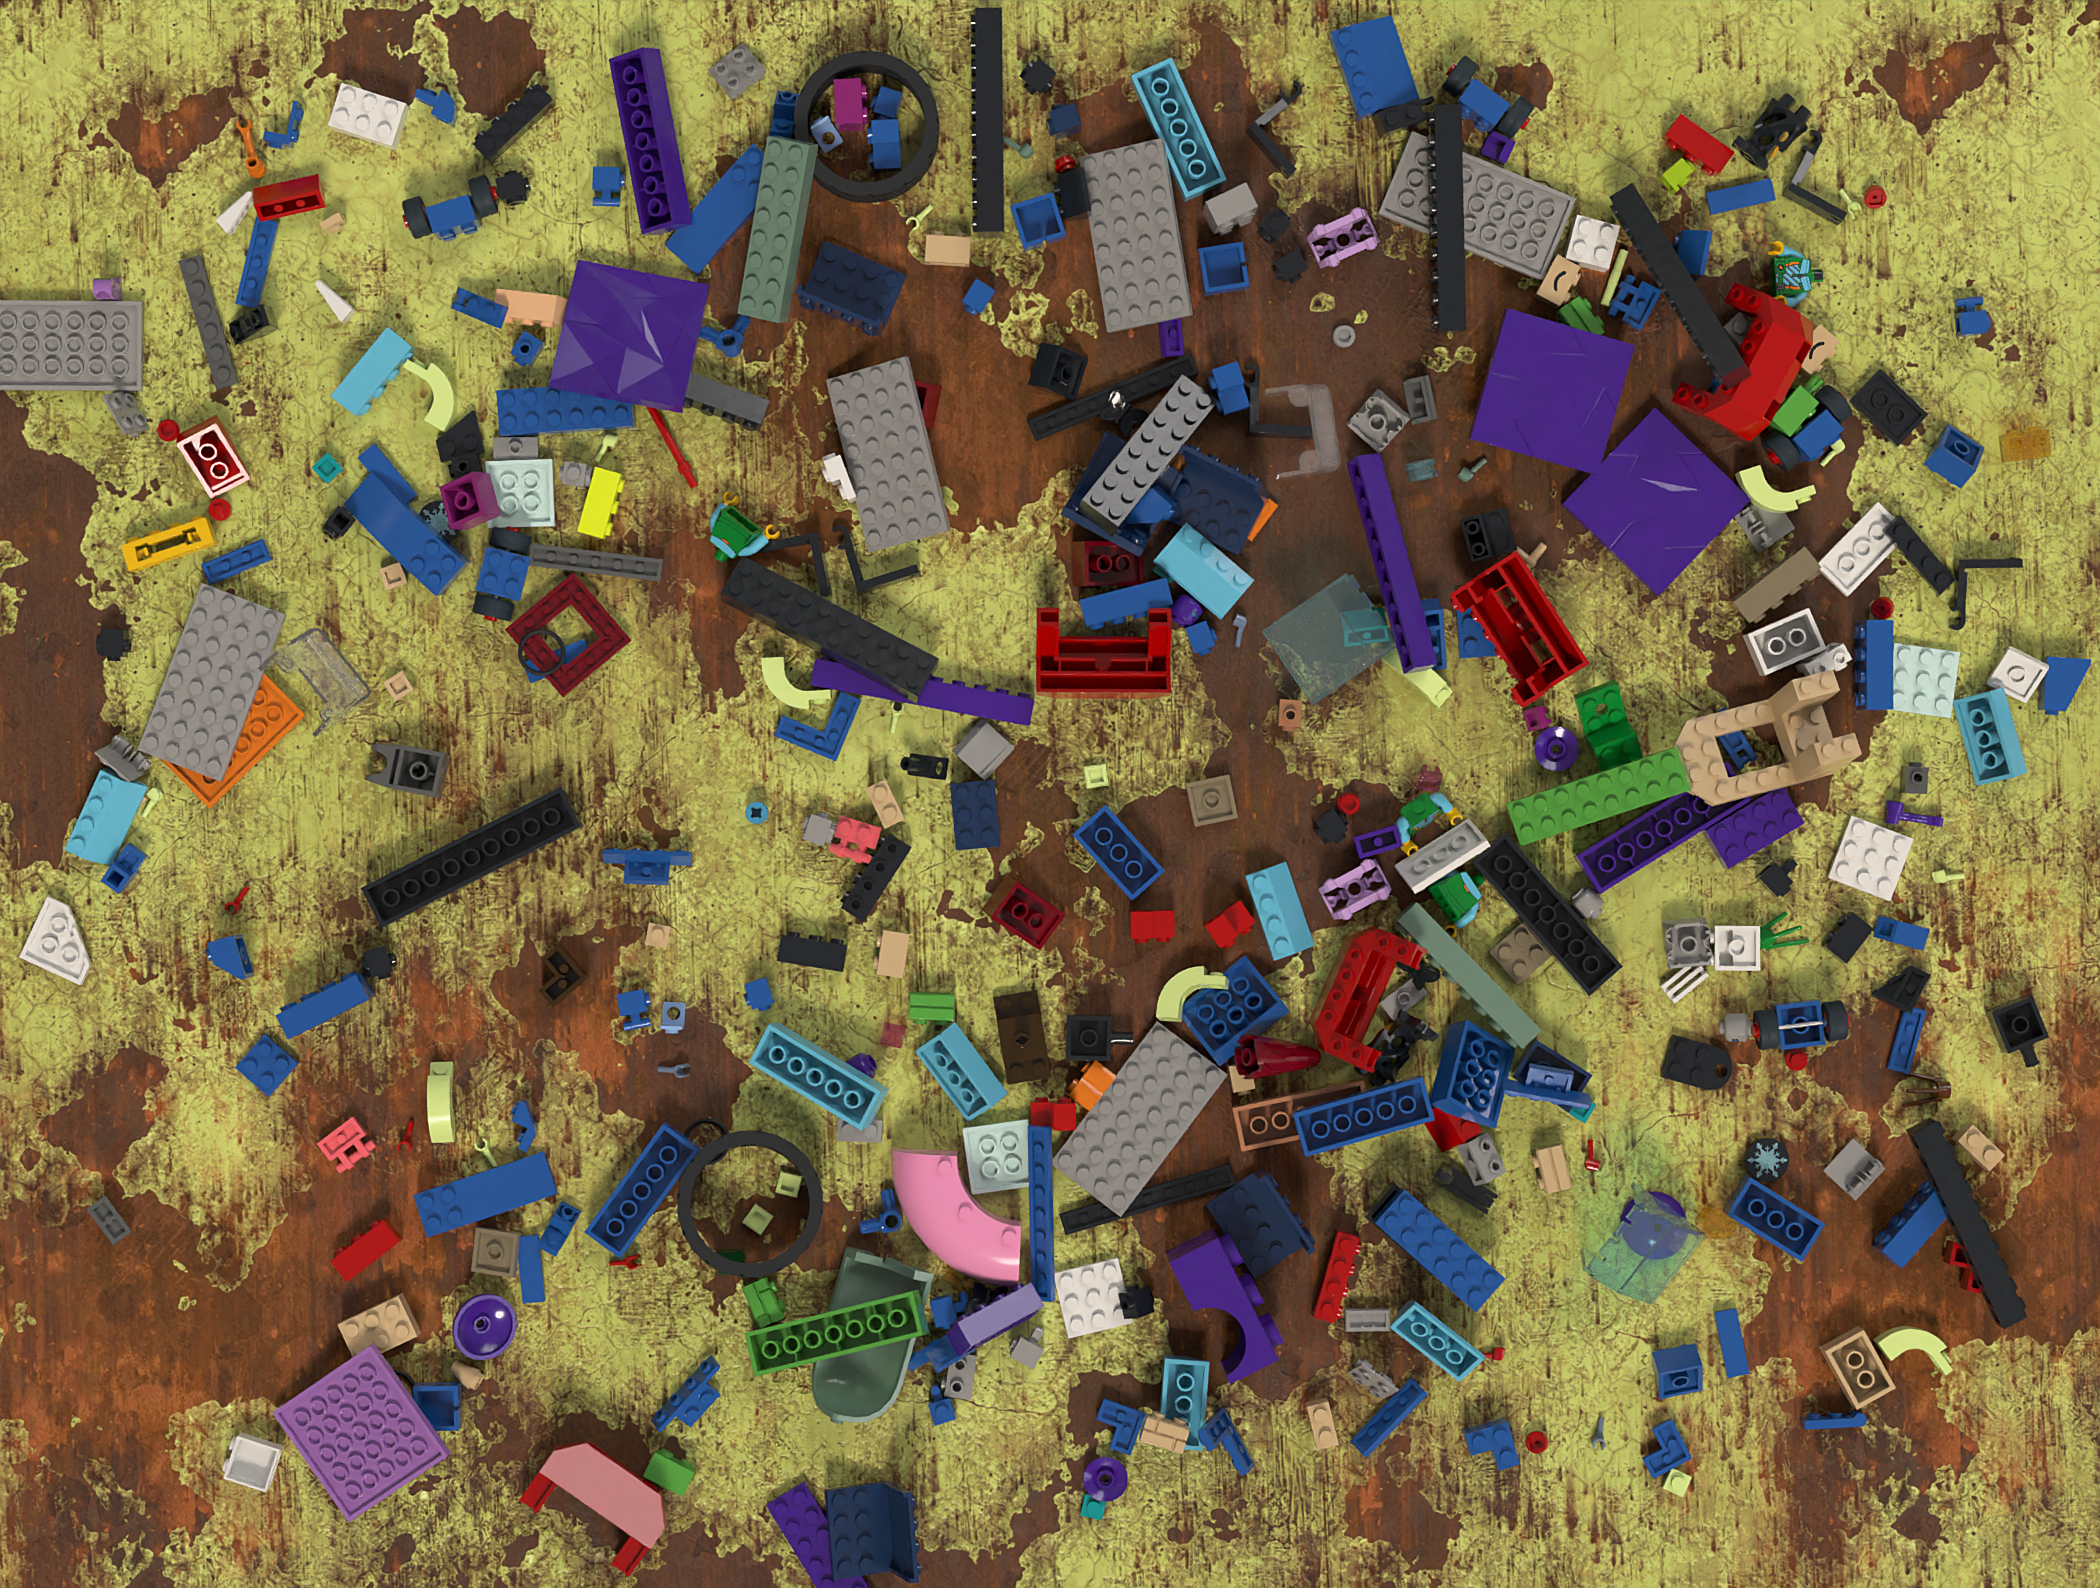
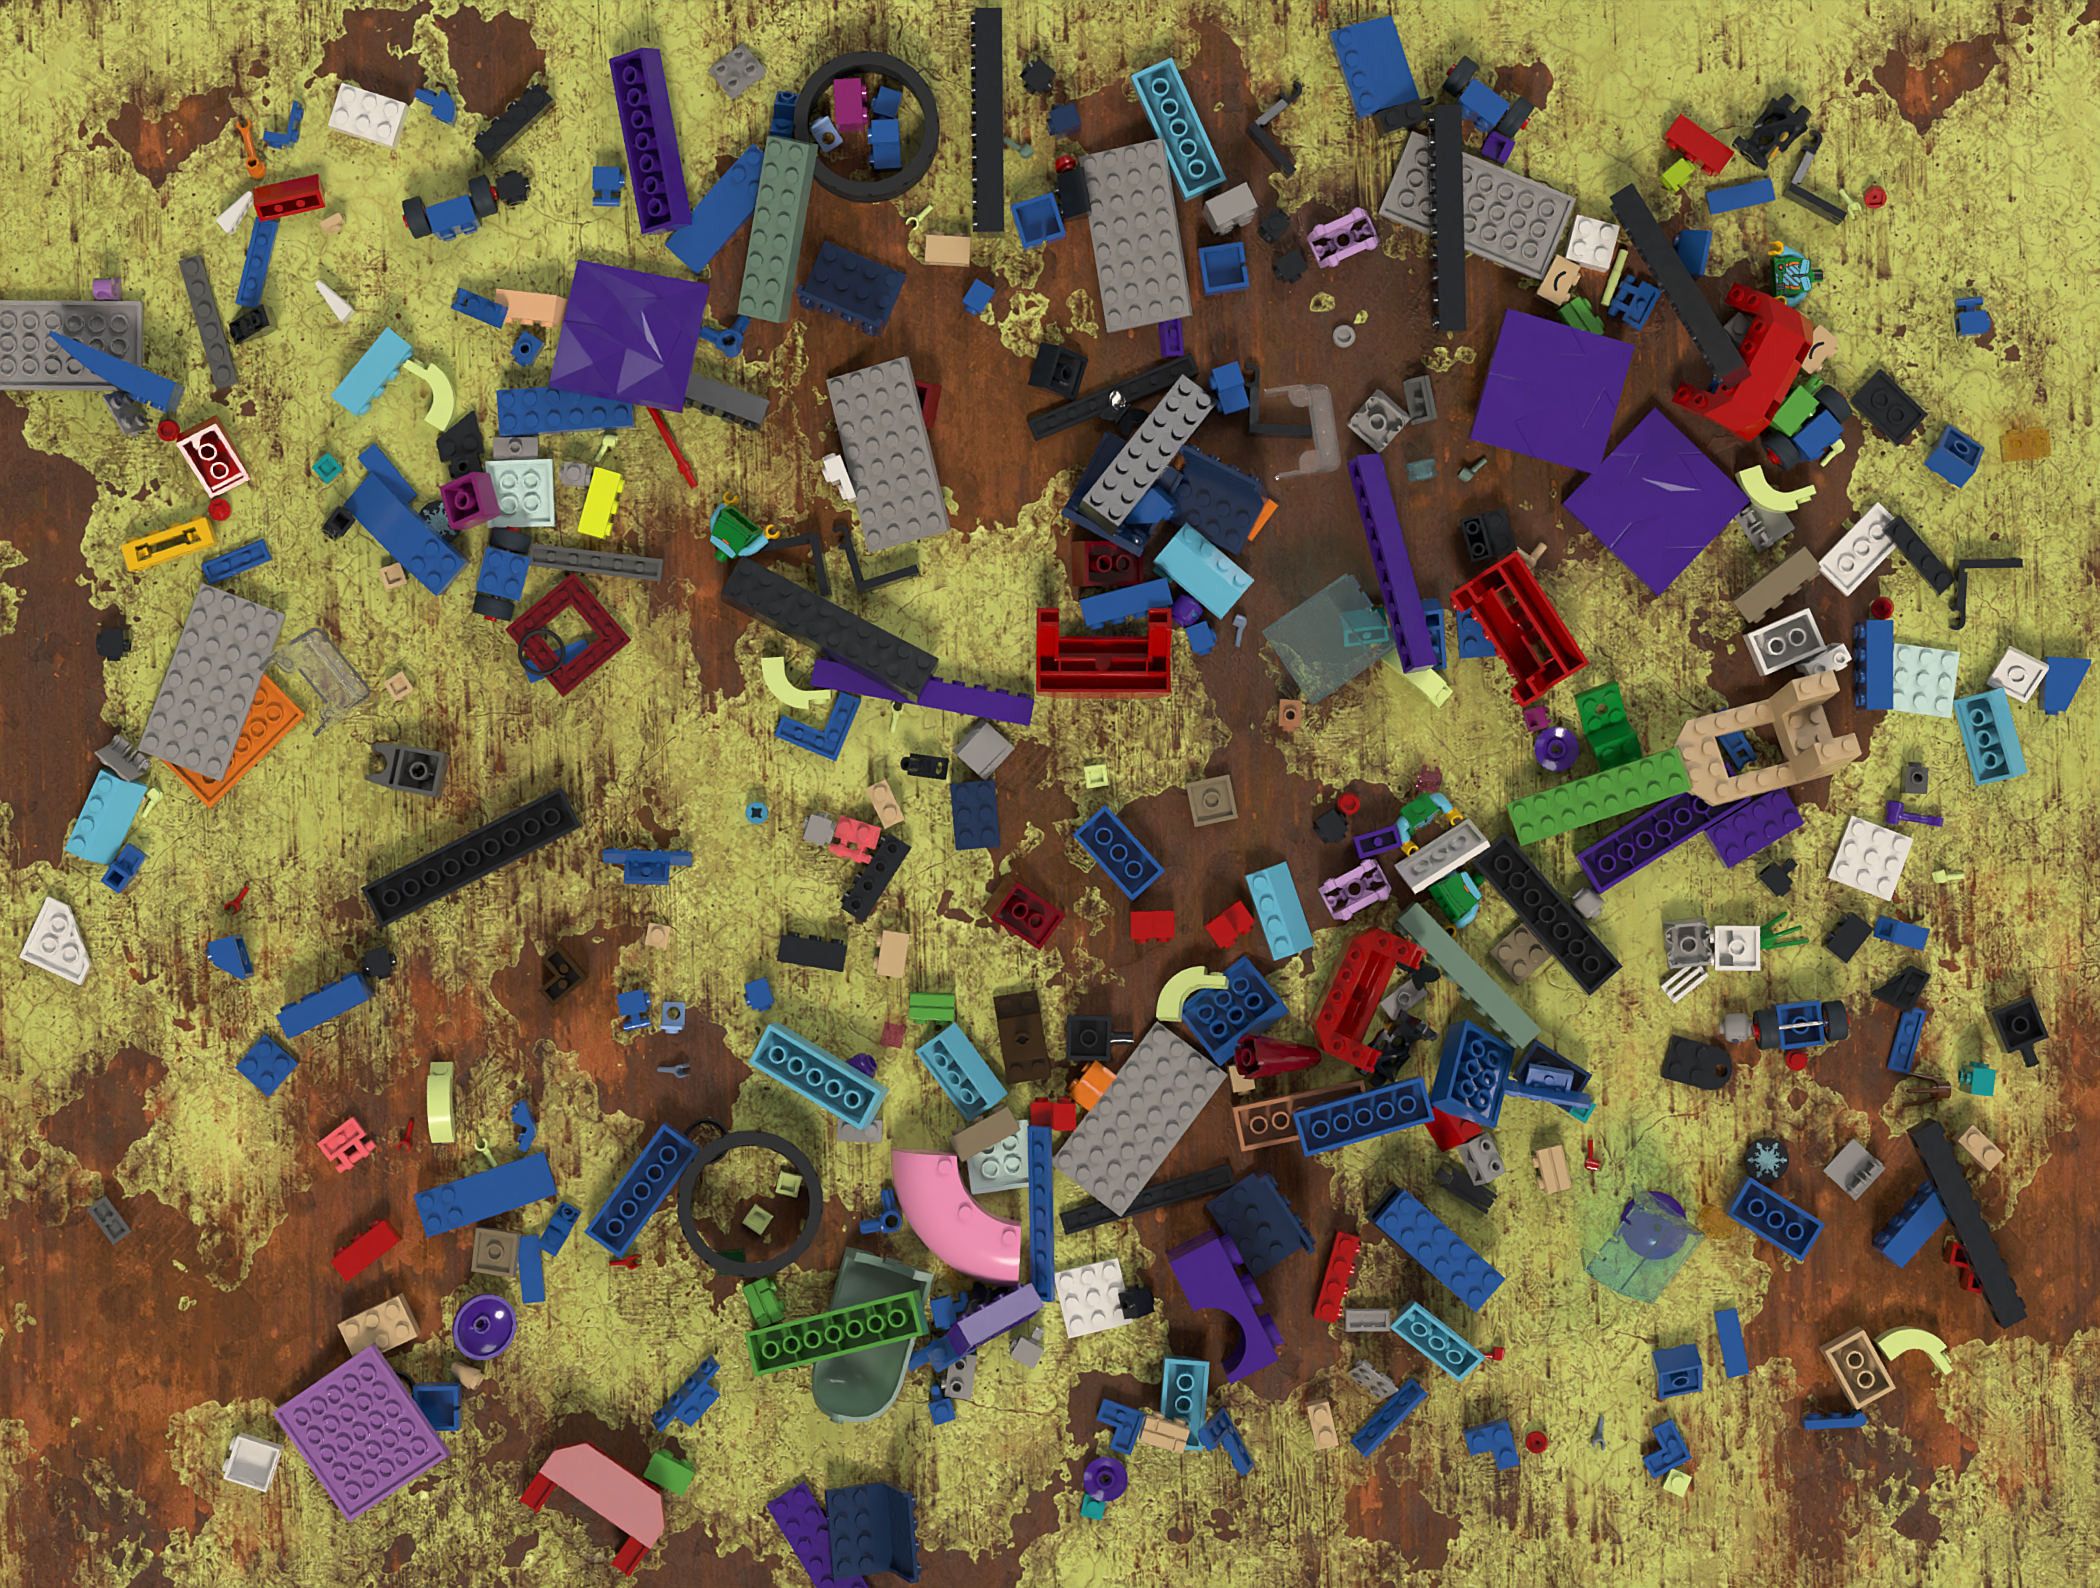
none -> blue slope [49,330,186,413]
none -> dark tan brick [949,1104,1021,1162]
none -> teal brick [1958,1061,1996,1097]

